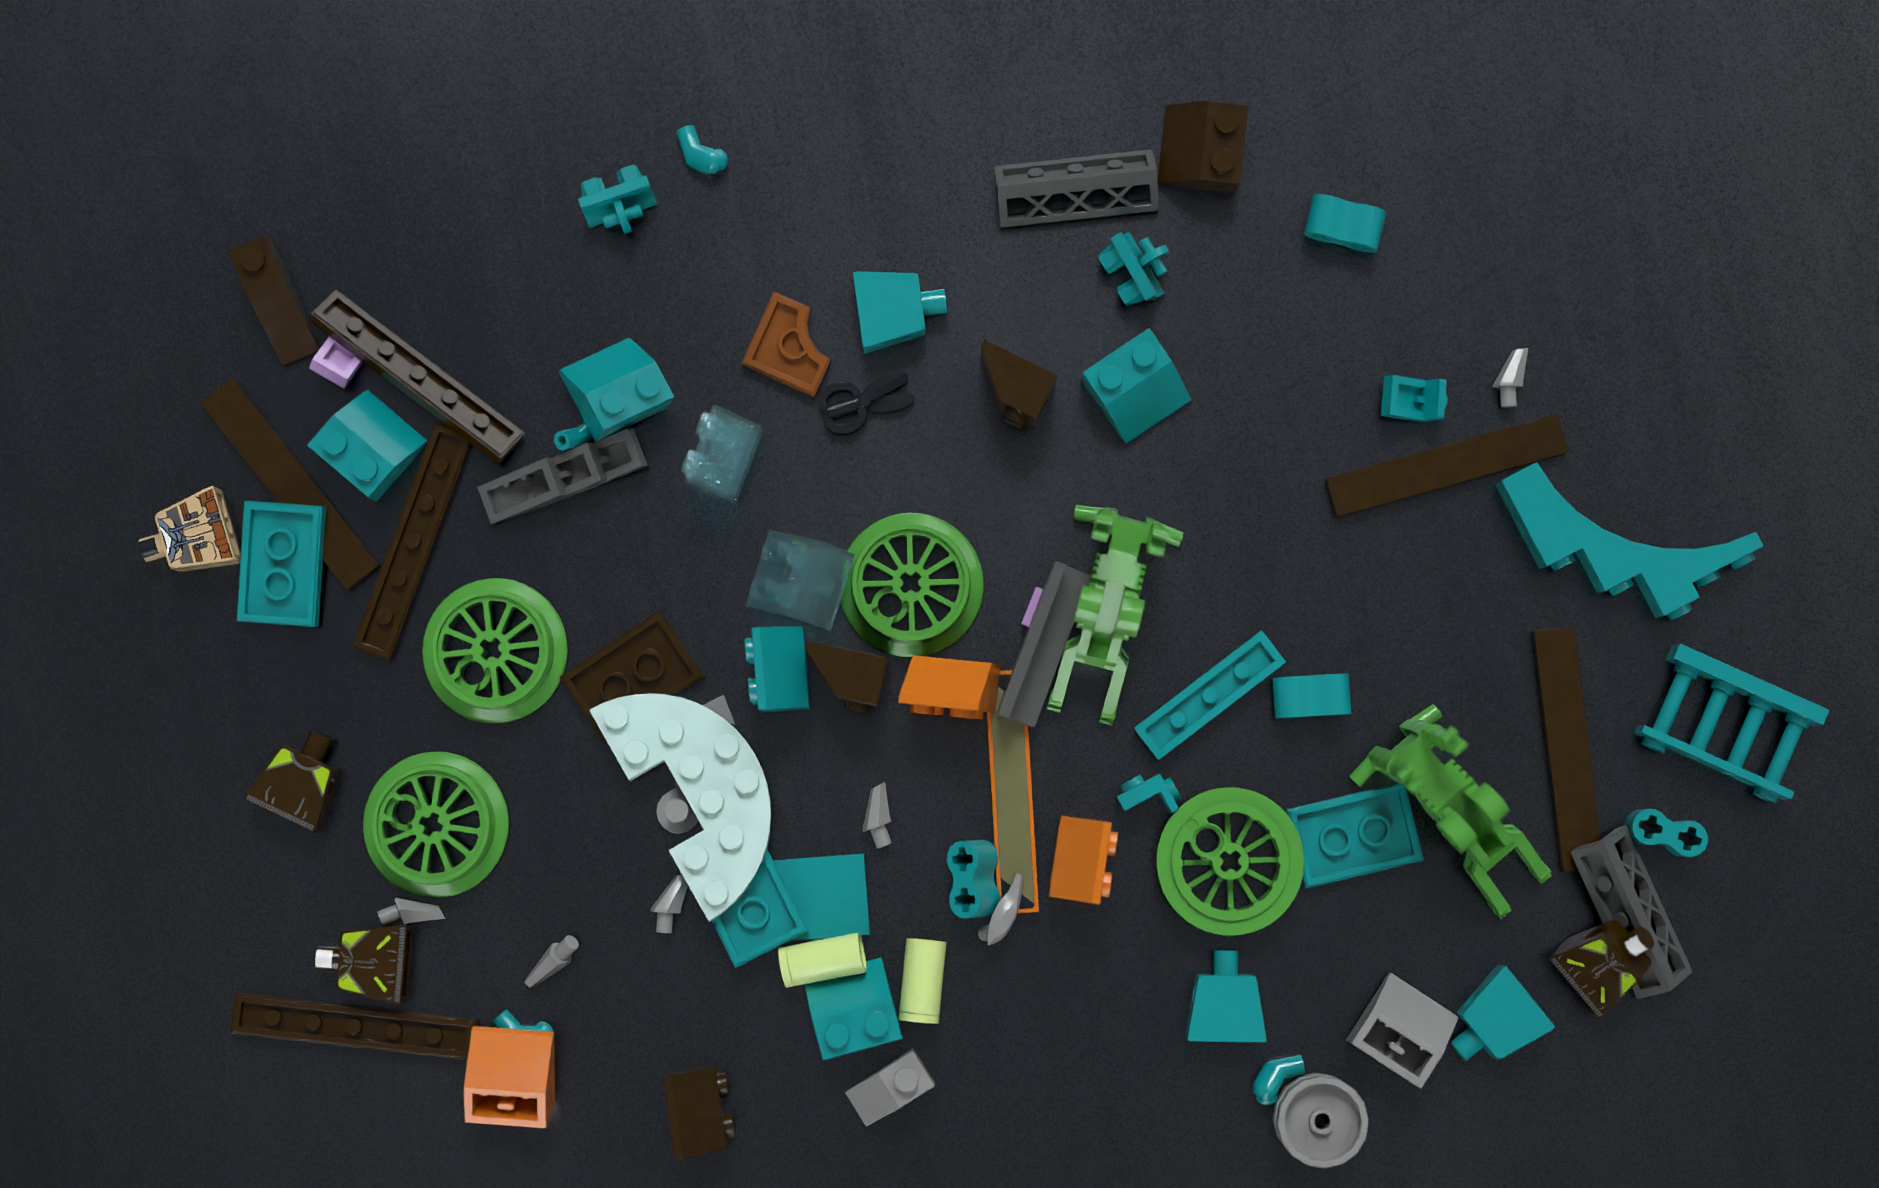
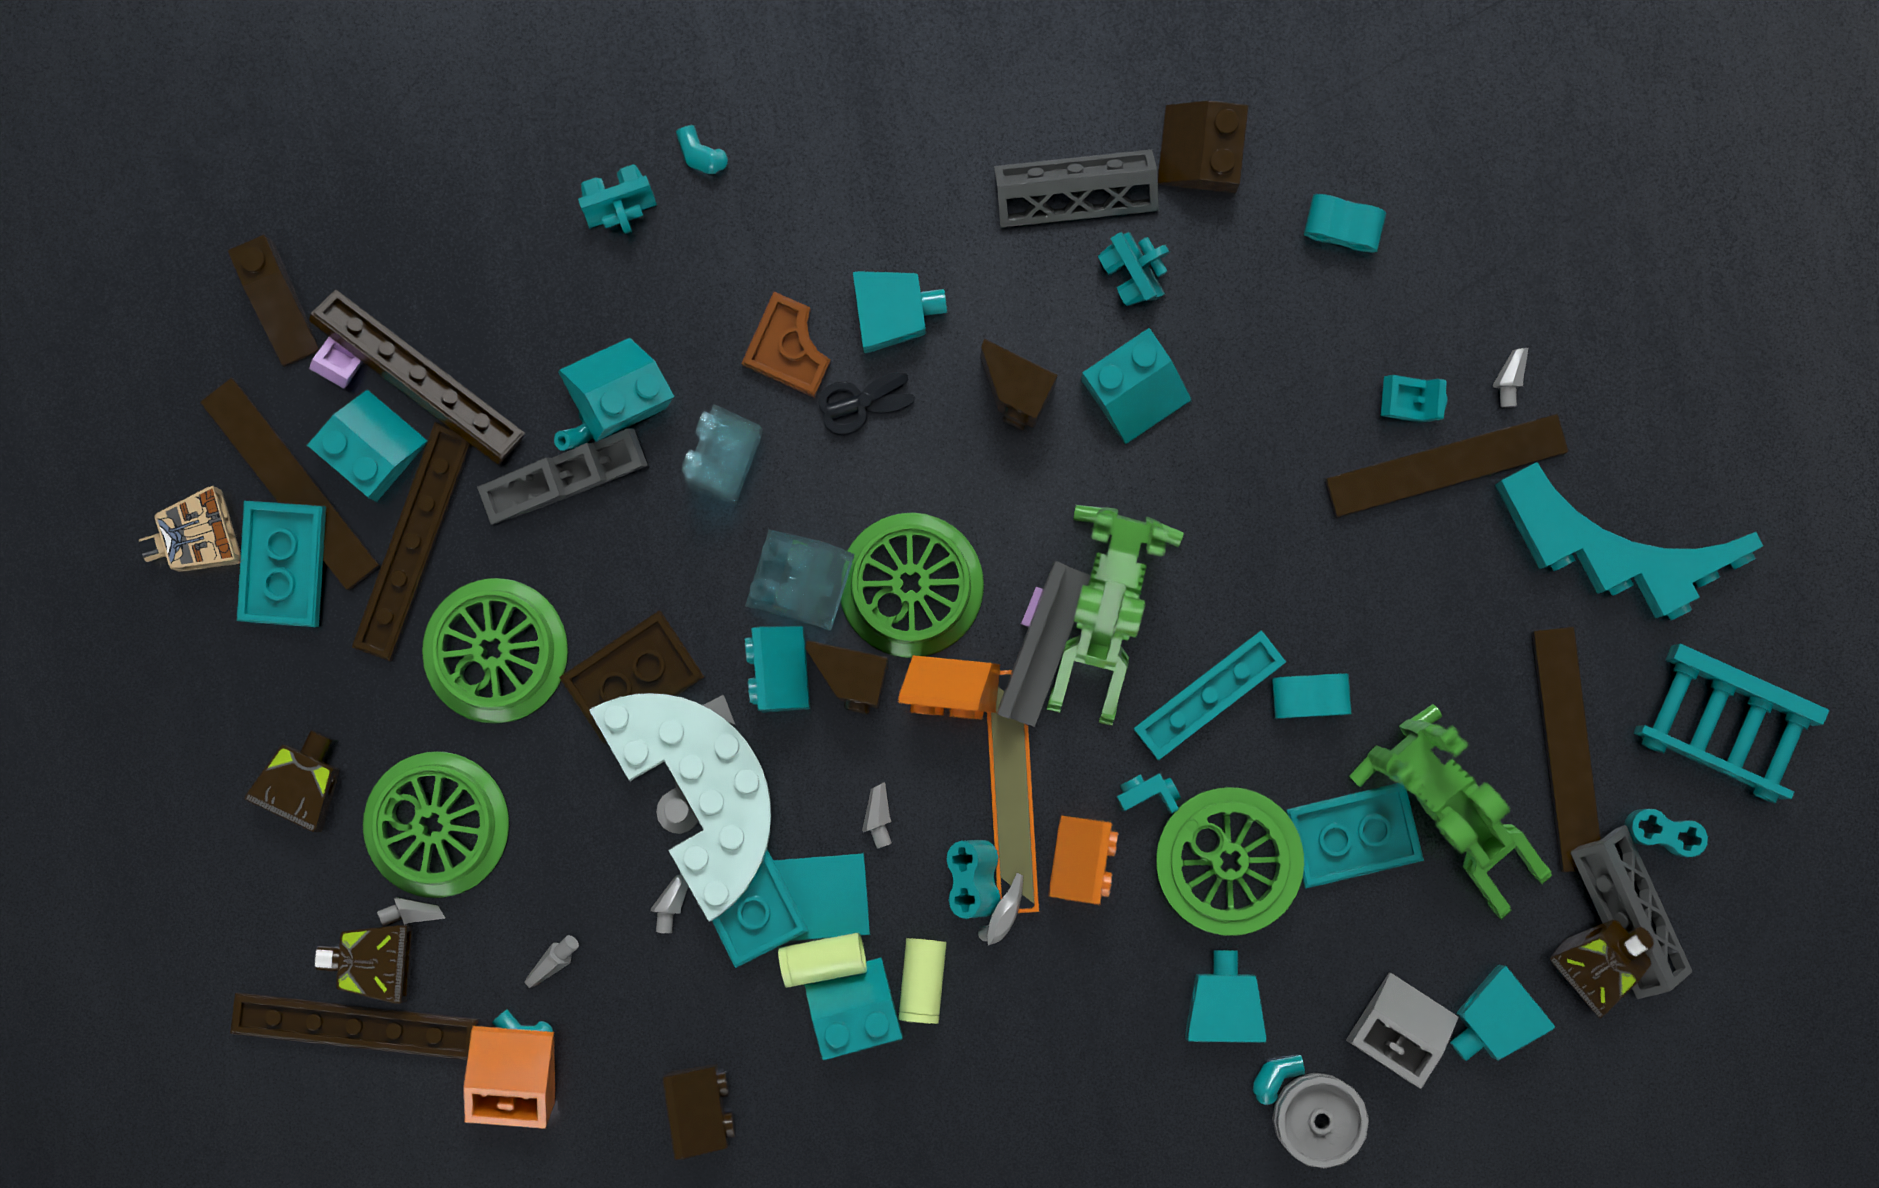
light grey slope [845,1048,935,1127] -> none

